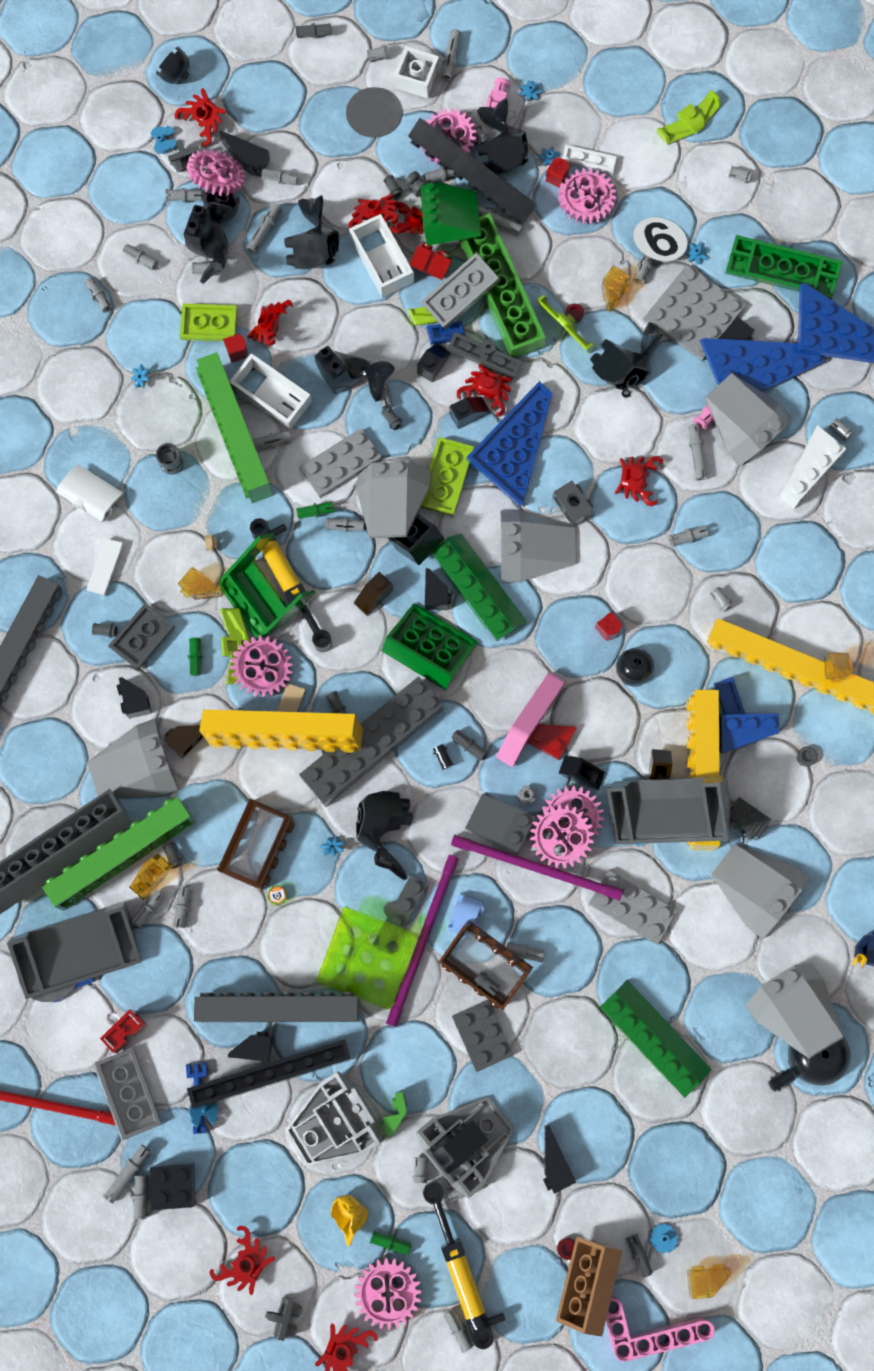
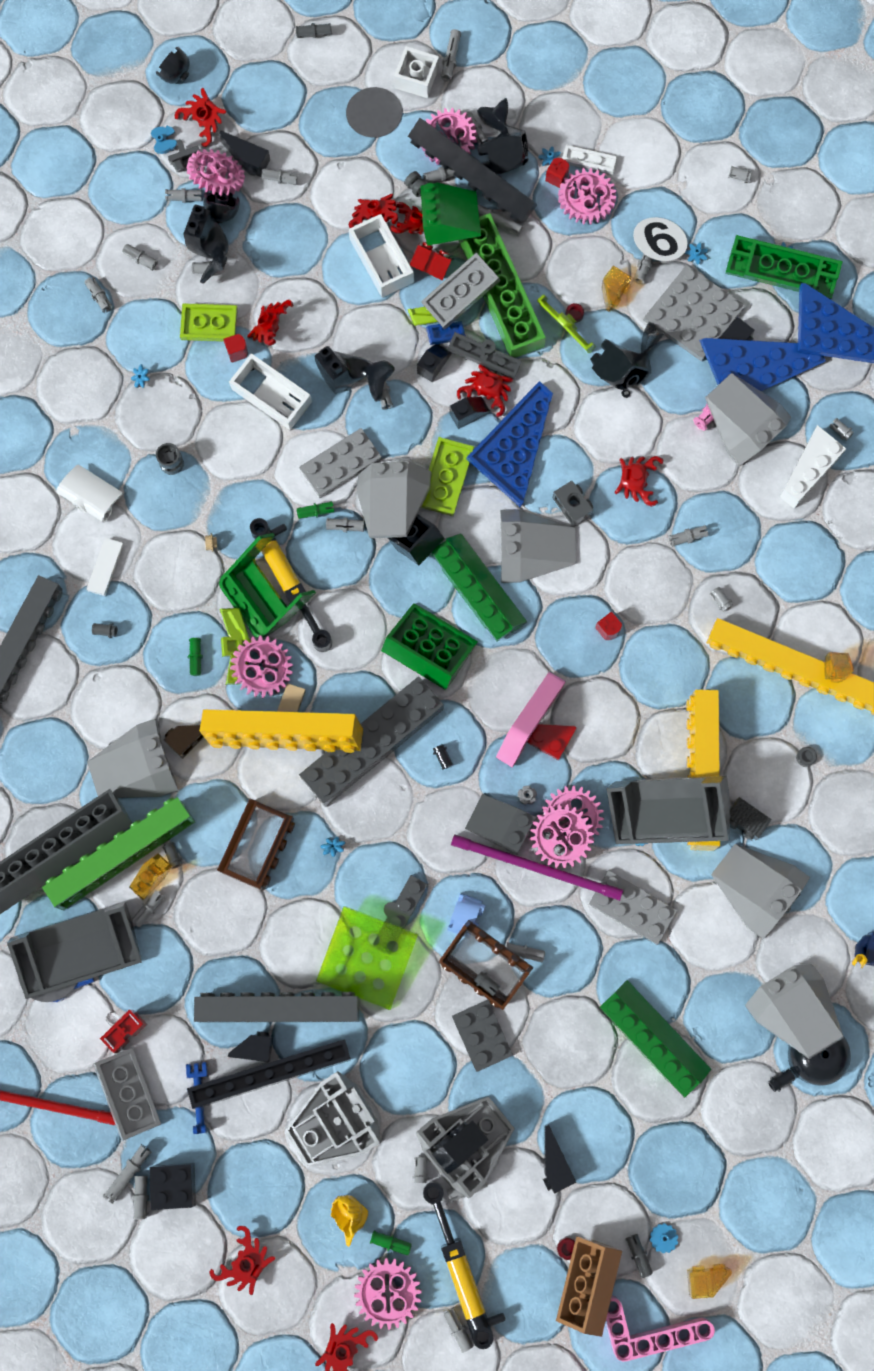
dark grey plate [108,603,175,671] -> none
black slope [117,677,152,719] -> none
light grey pin [172,887,192,929] -> none
clear yellow slope [178,566,223,600] -> none
dark azure piece [189,1103,218,1128] -> none
bright green brick [195,352,273,503] -> none
light grey pin [246,203,282,254] -> none
light grey pin [252,430,291,450] -> none
dark grey hips [265,1297,302,1341] -> none
tile [267,885,288,906] -> none
black hips [284,195,339,269] -> none
dark grey axle [326,691,347,714] -> none
dark brown slope [354,571,393,616] -> none
black hips [356,791,413,880] -> none
light grey pin [367,45,389,62] -> none
bright green slope [380,1092,407,1138] -> none
dark grey pin [381,406,403,430] -> none
dark grey pin [383,175,403,199] -> none
magenta piece [386,855,459,1027] -> none
black slope [425,568,452,610] -> none
dark grey axle [451,729,487,761] -> none
bright pink connector [487,77,510,108] -> none
dark azure plant [520,80,542,101] -> none
black slope [559,755,605,790] -> none
black cylinder [616,648,654,687] -> none
dark brown slope [648,749,673,780] -> none
lime plate [656,90,721,145] -> none
light grey pin [688,424,708,481] -> none
blue plate [713,677,745,713] -> none
blue wedge [719,712,779,754] -> none

